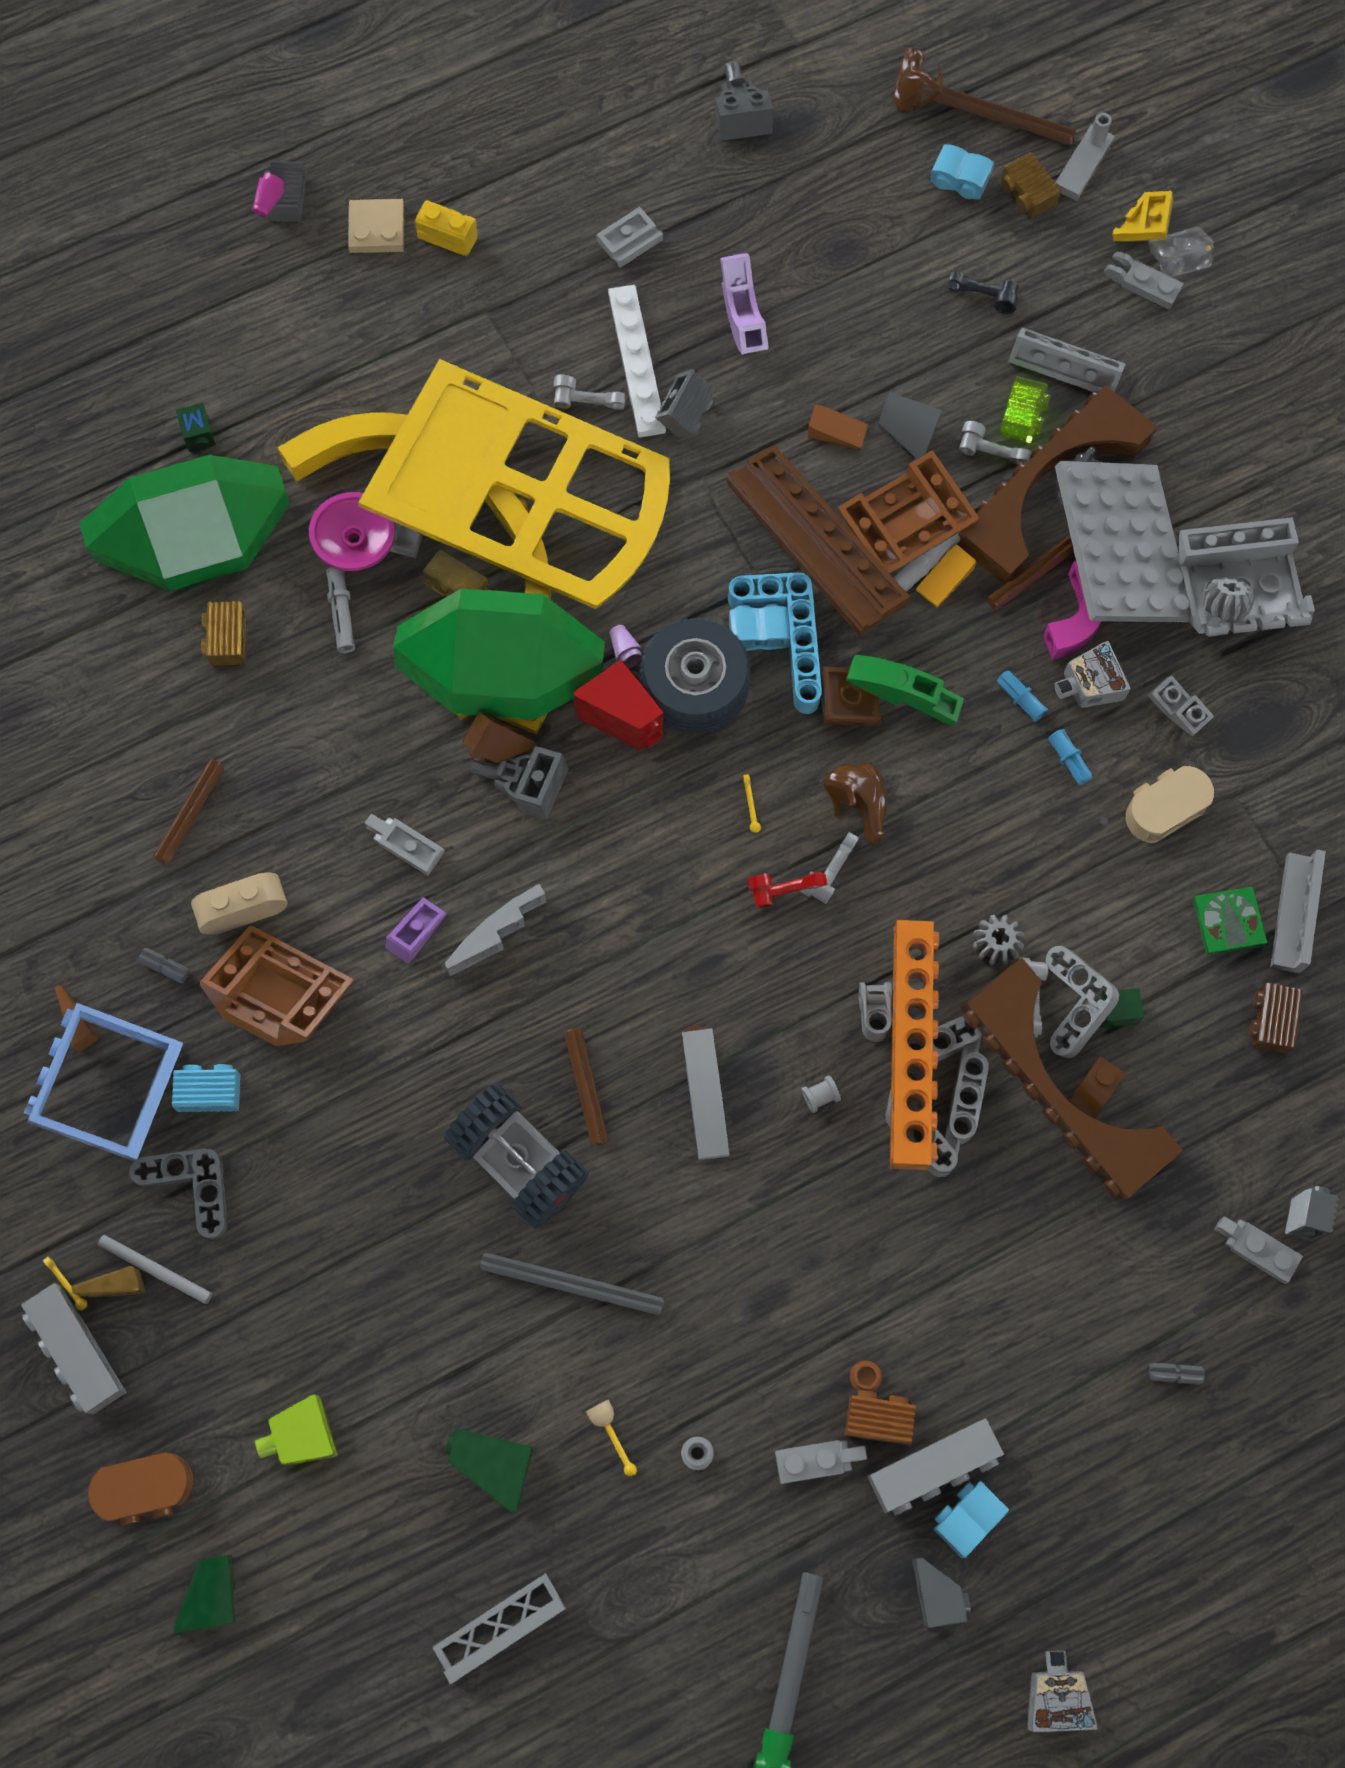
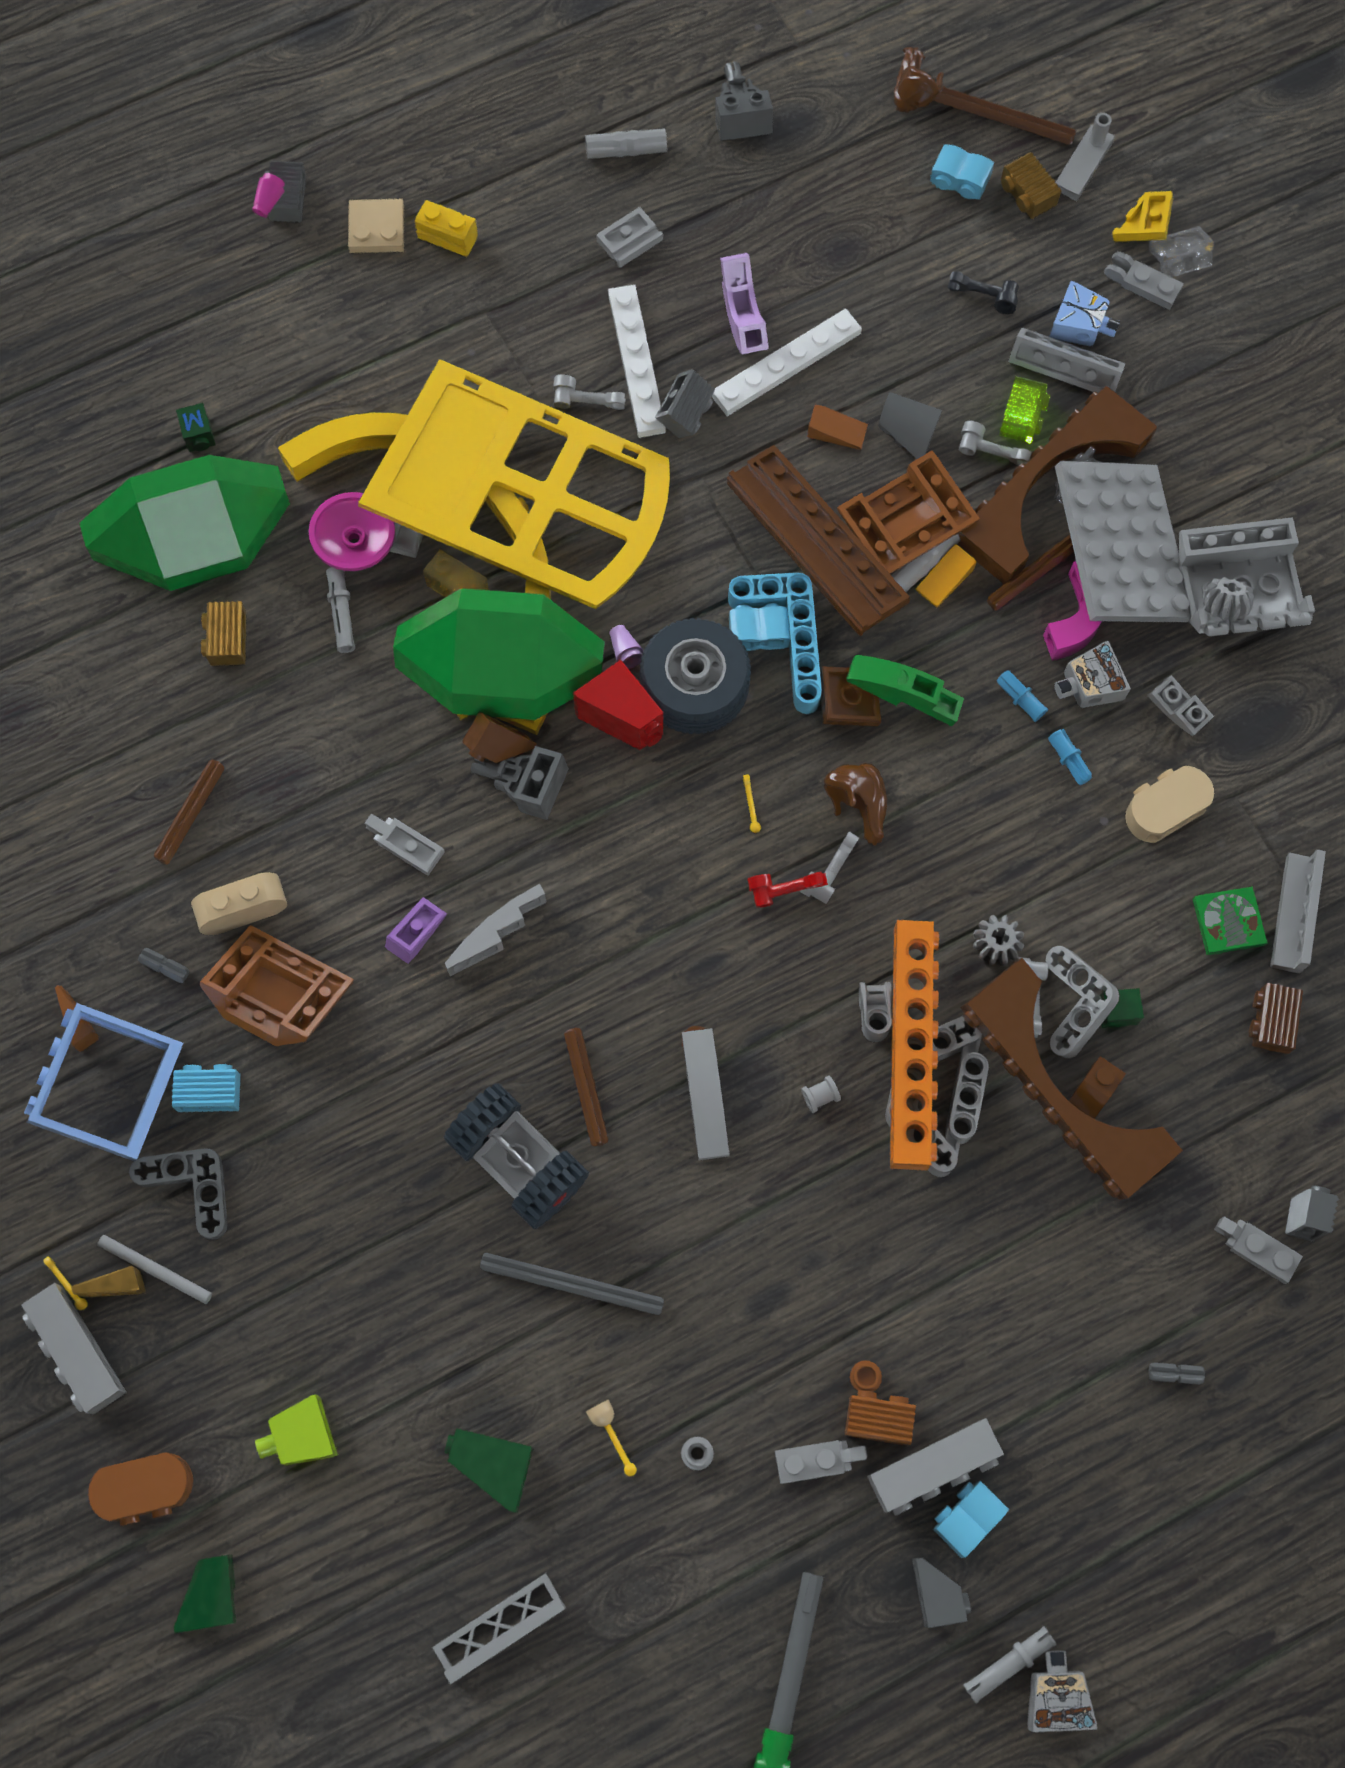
none -> light grey axle [585,129,667,159]
none -> white plate [712,308,862,416]
none -> light grey pin [964,1626,1057,1703]
none -> light blue torso [1050,281,1120,346]

